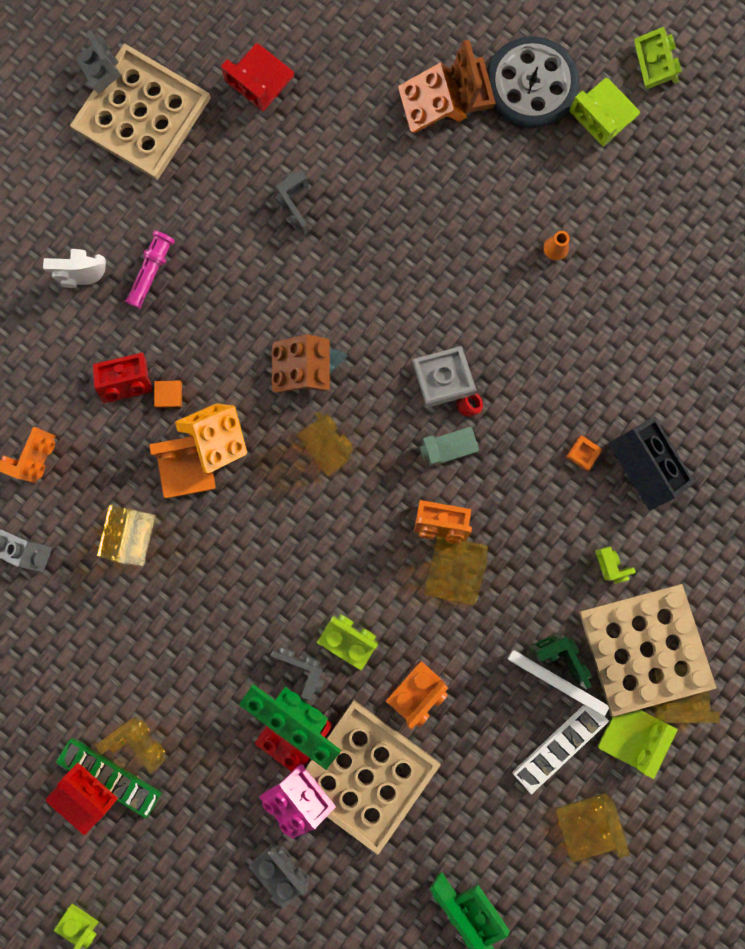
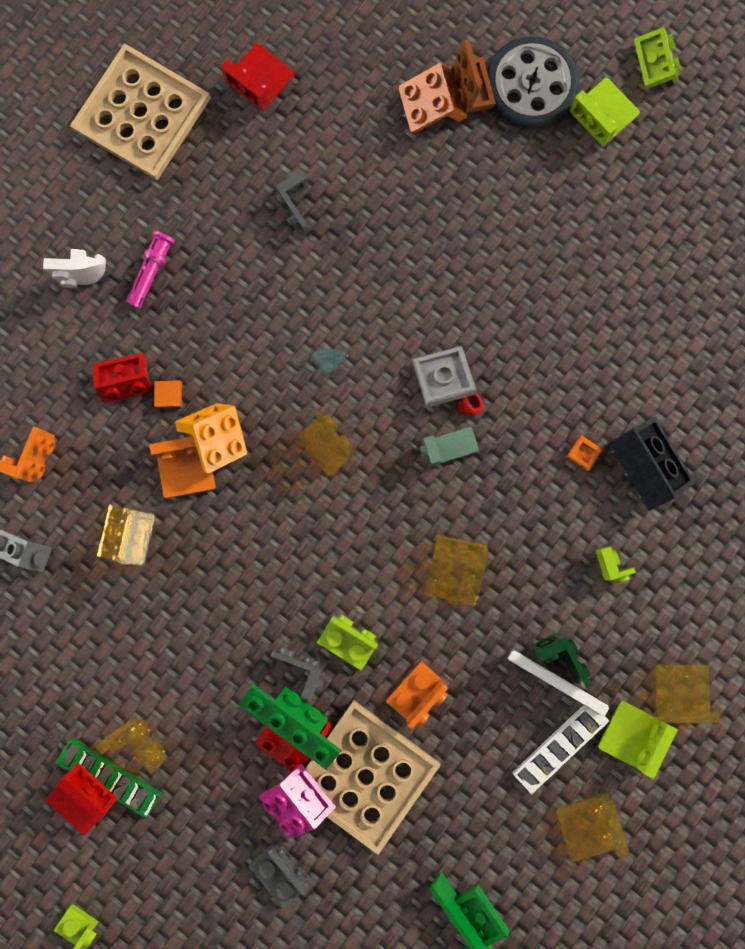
dark grey bracket [76,30,121,94] -> none
dark orange bracket [271,334,330,393] -> none
orange bracket [414,500,472,544] -> none
orange cone [544,231,570,261] -> none
tan piece [579,584,716,716] -> none

